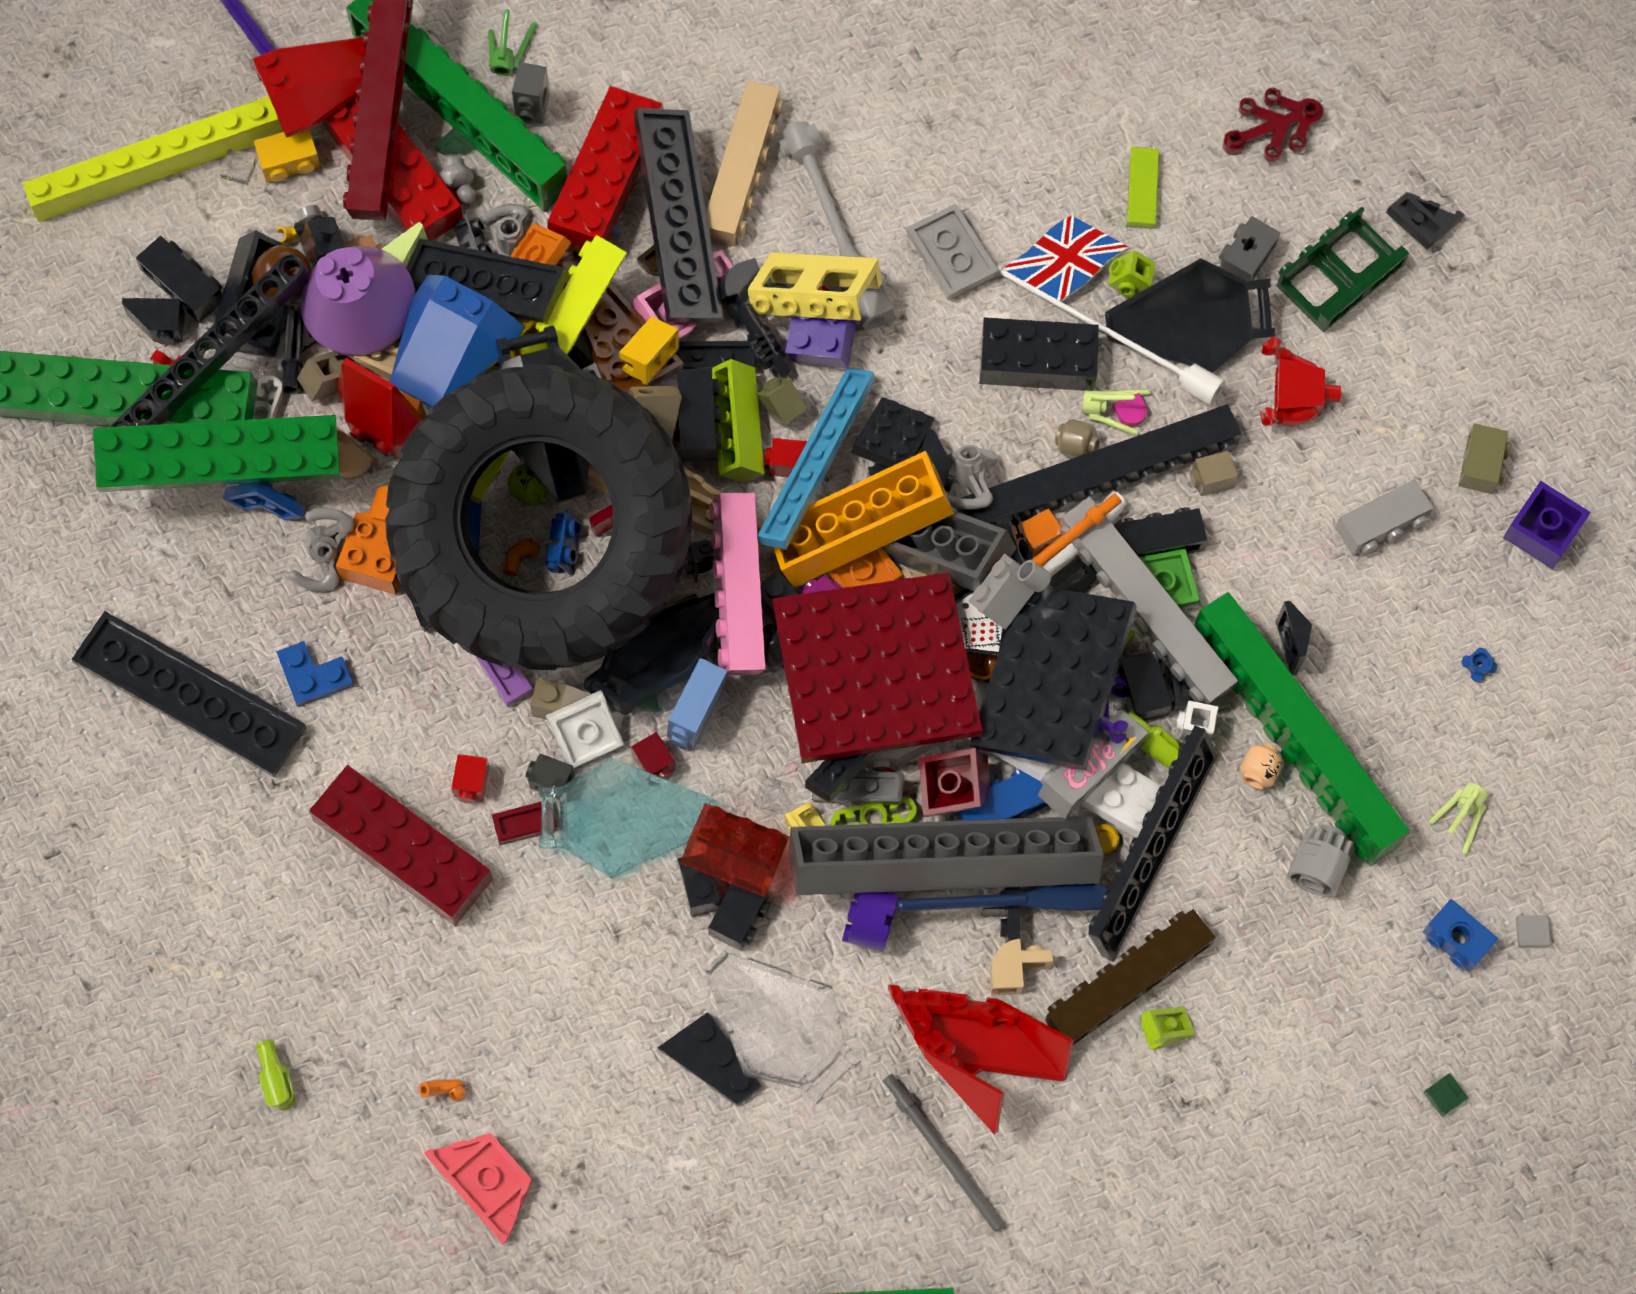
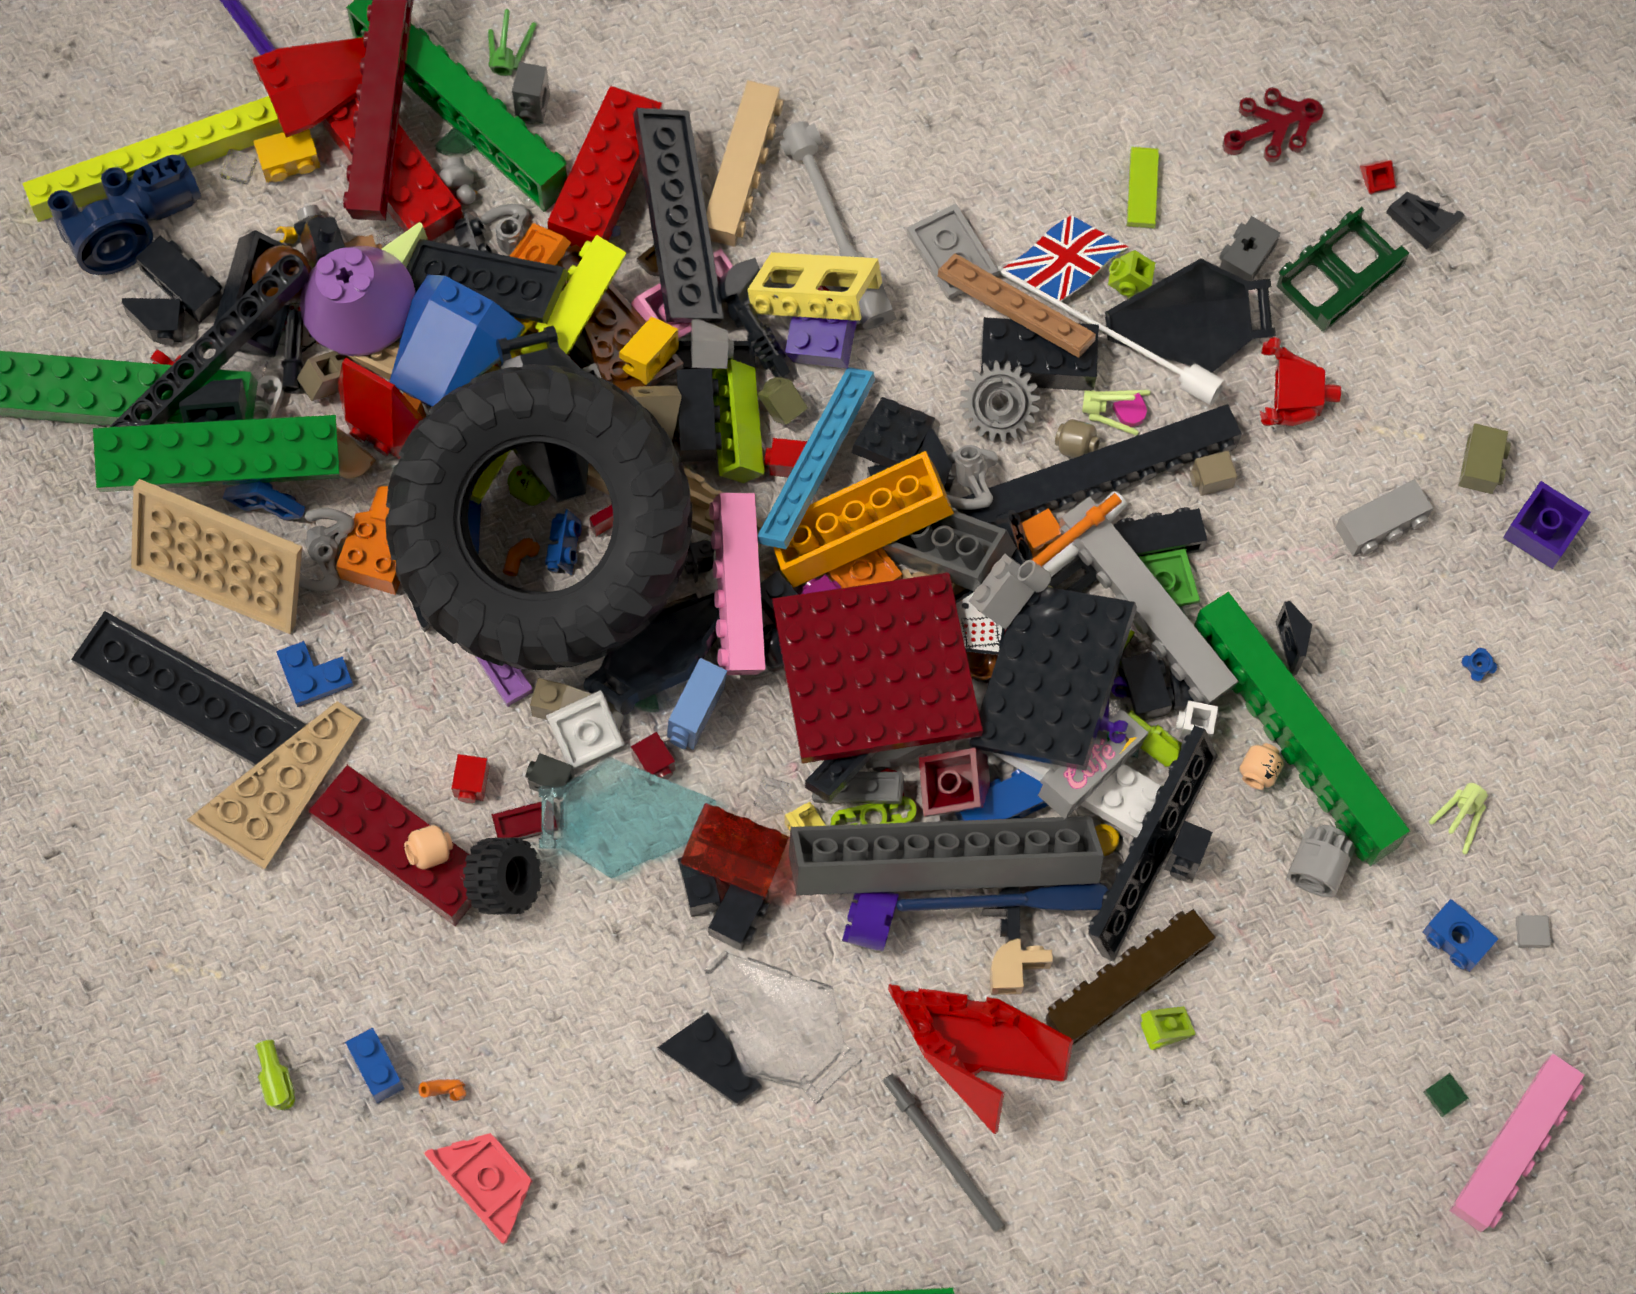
none -> dark blue piece [48,154,202,275]
none -> tan plate [131,479,302,634]
none -> black slope [179,379,247,423]
none -> tan wing [186,701,362,870]
none -> blue brick [345,1027,405,1103]
none -> light nougat head [404,825,453,870]
none -> black tyre [463,837,542,915]
none -> light grey slope [691,319,734,369]
none -> medium nougat tile [938,254,1096,358]
none -> light grey gear [960,360,1040,441]
none -> black brick [1164,820,1213,881]
none -> red slope [1360,159,1396,194]
none -> bright pink brick [1449,1054,1584,1232]

